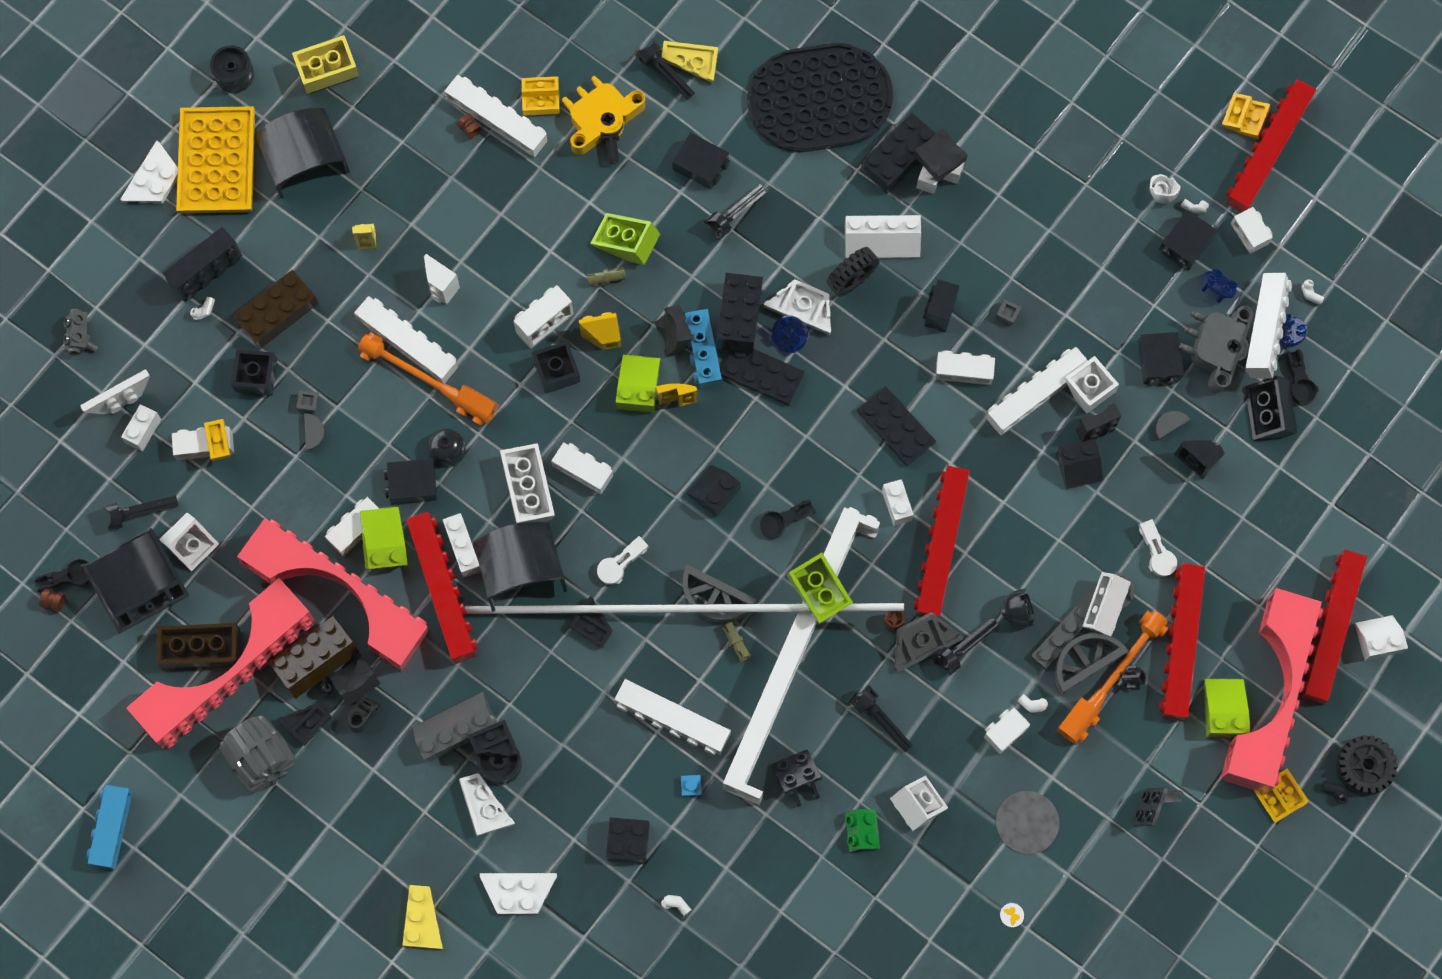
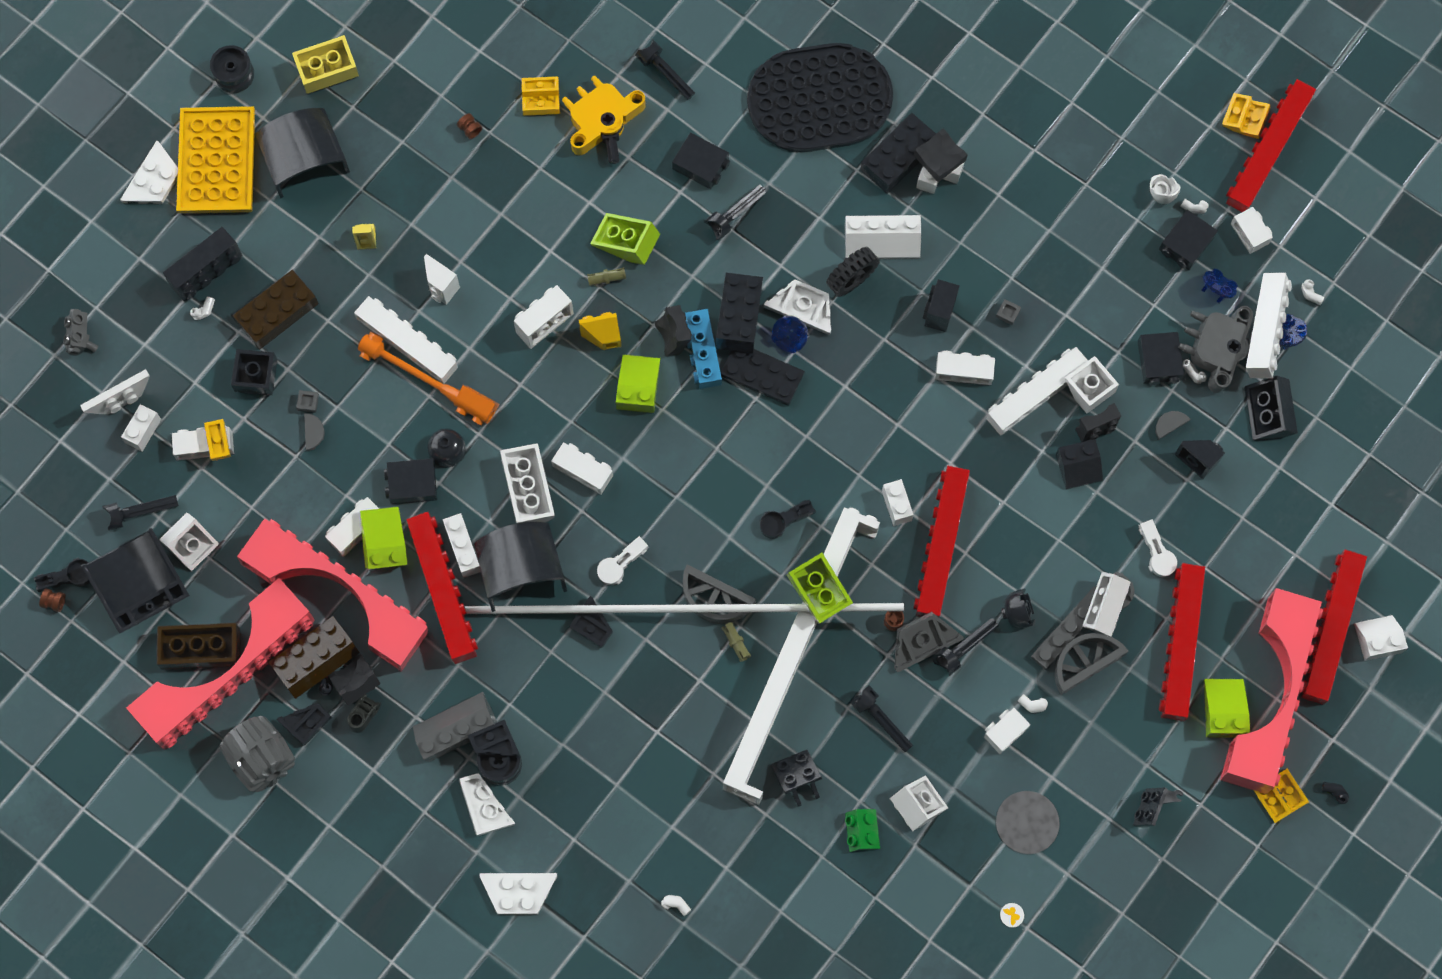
dark azure brick [86,785,133,870] -> none
light yellow wing [403,885,443,950] -> none
white brick [444,75,547,158] -> none
black brick [531,341,581,393] -> none
black brick [606,817,650,864] -> none
white brick [614,679,731,755] -> none
yellow slope [656,384,697,407] -> none
light yellow wing [661,41,718,84] -> none
dark azure plate [681,775,702,797] -> none
black slope [687,465,741,517] -> none
black plate [857,386,936,466] -> none
orange bar [1056,610,1168,744] -> none
black gear [1122,665,1146,690] -> none
black piece [1286,349,1319,406] -> none
black wheel [1336,735,1398,795] -> none
none -> white arm [1182,359,1206,384]

